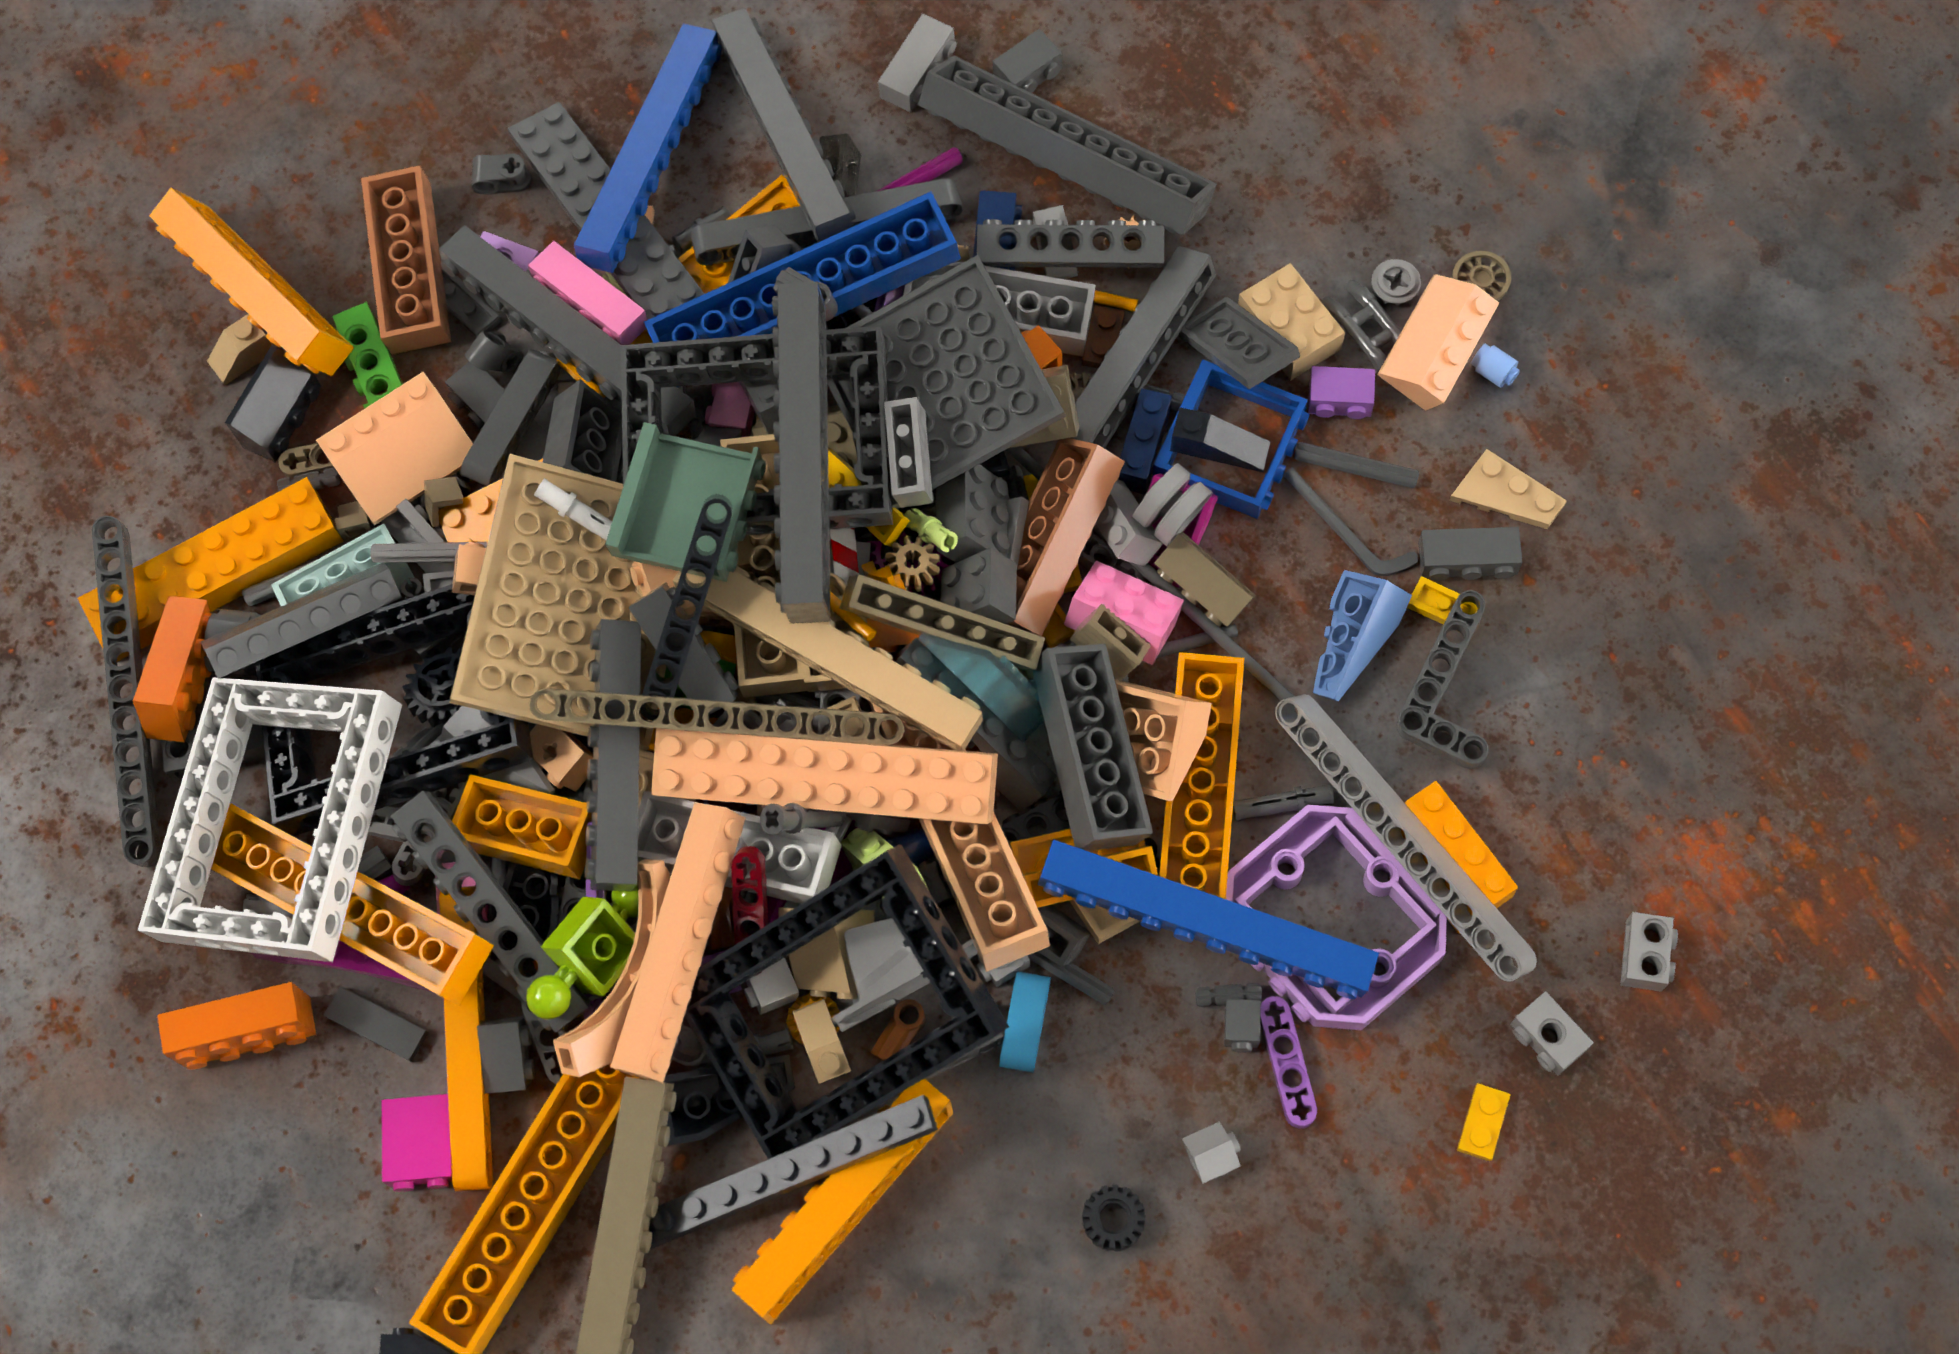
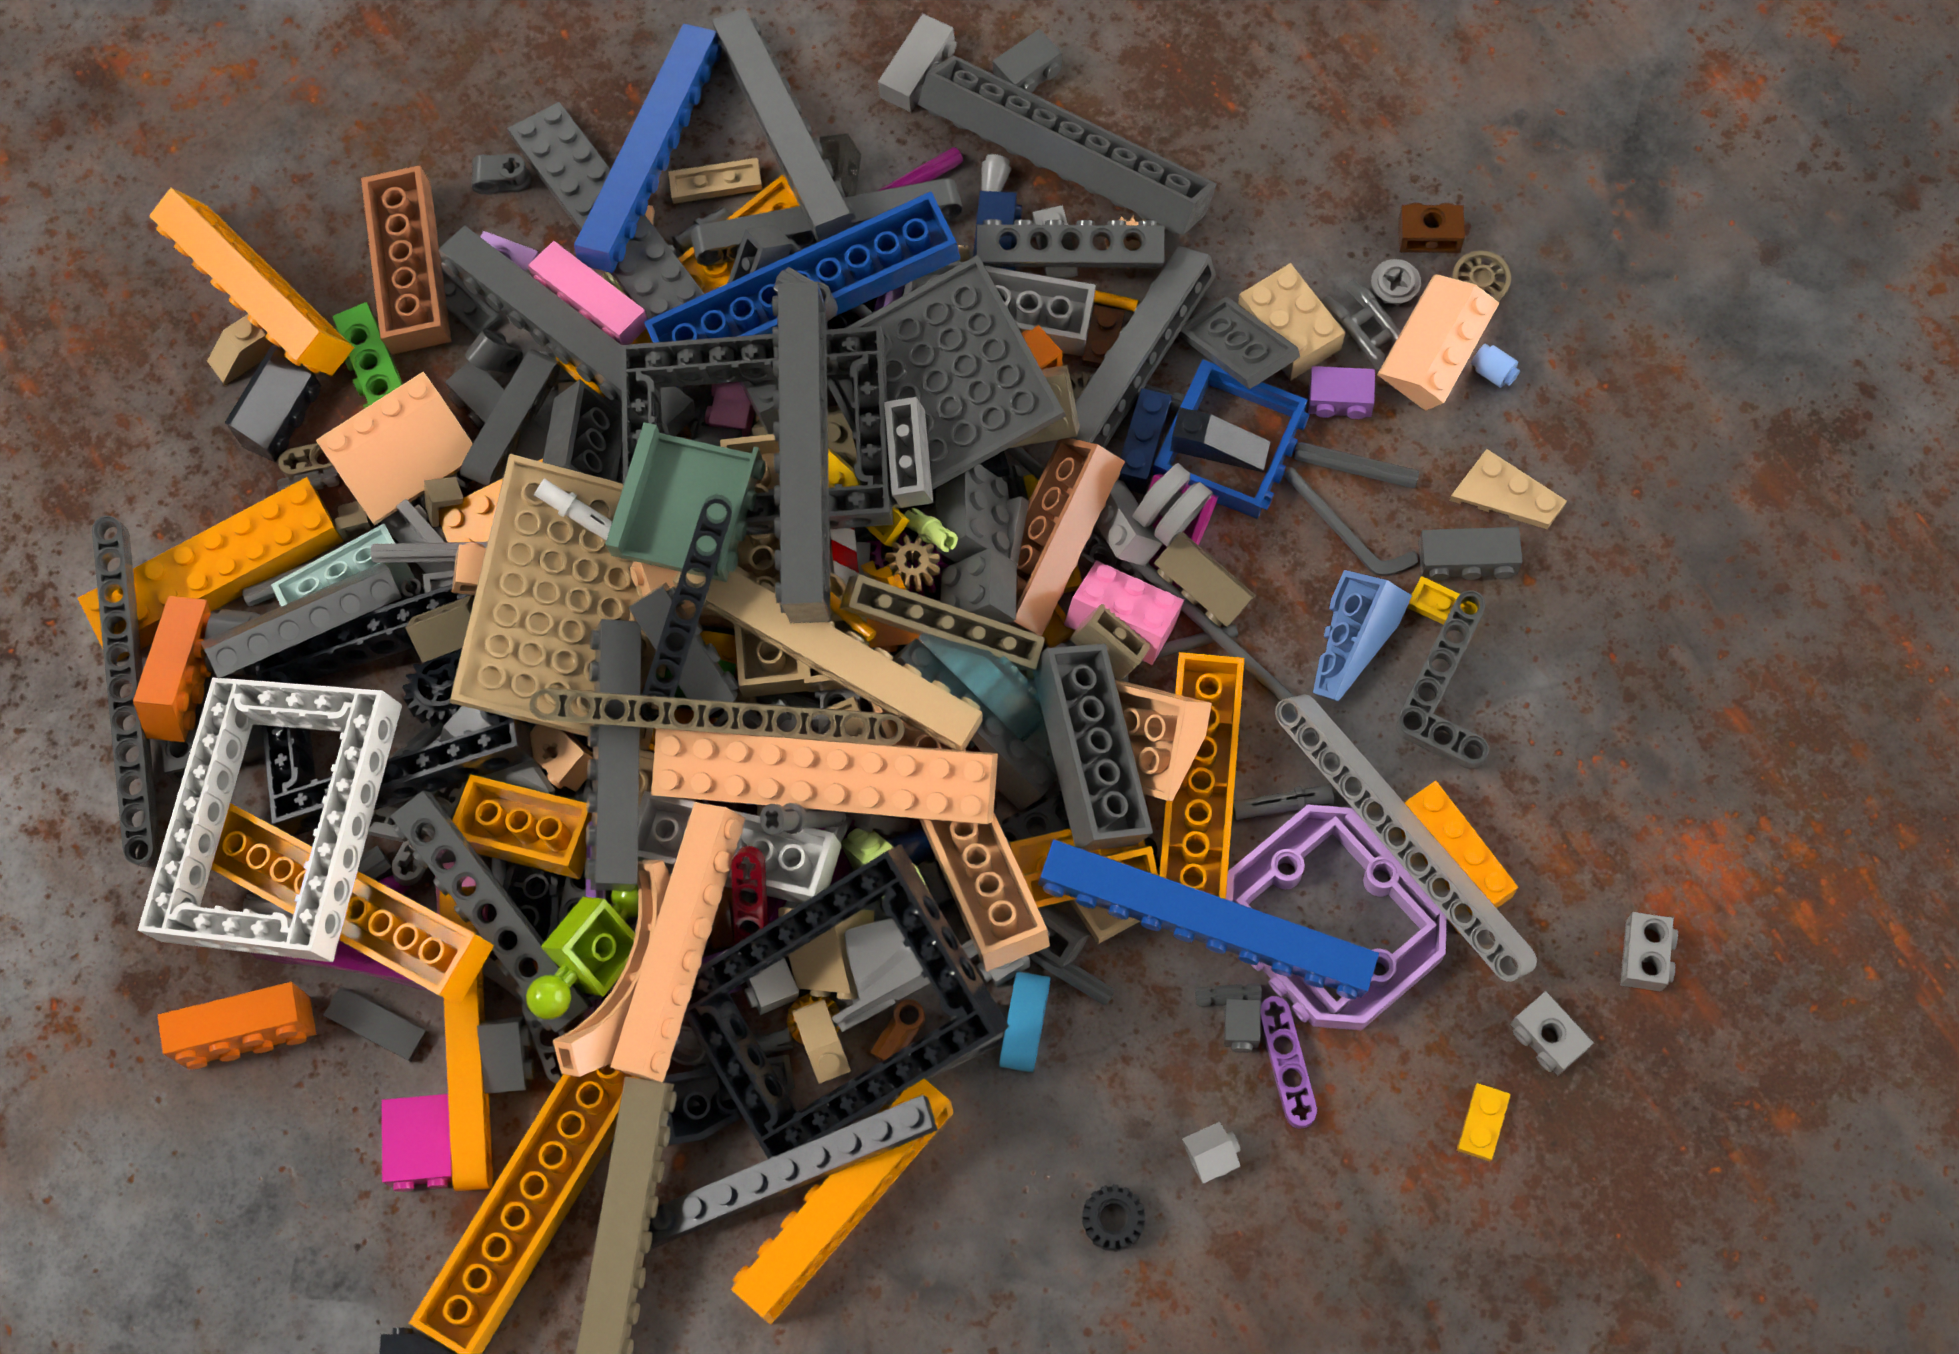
none -> dark tan panel [406,595,474,663]
none -> tan plate [668,158,763,204]
none -> light grey cone [982,154,1011,192]
none -> reddish brown brick [1398,203,1465,253]

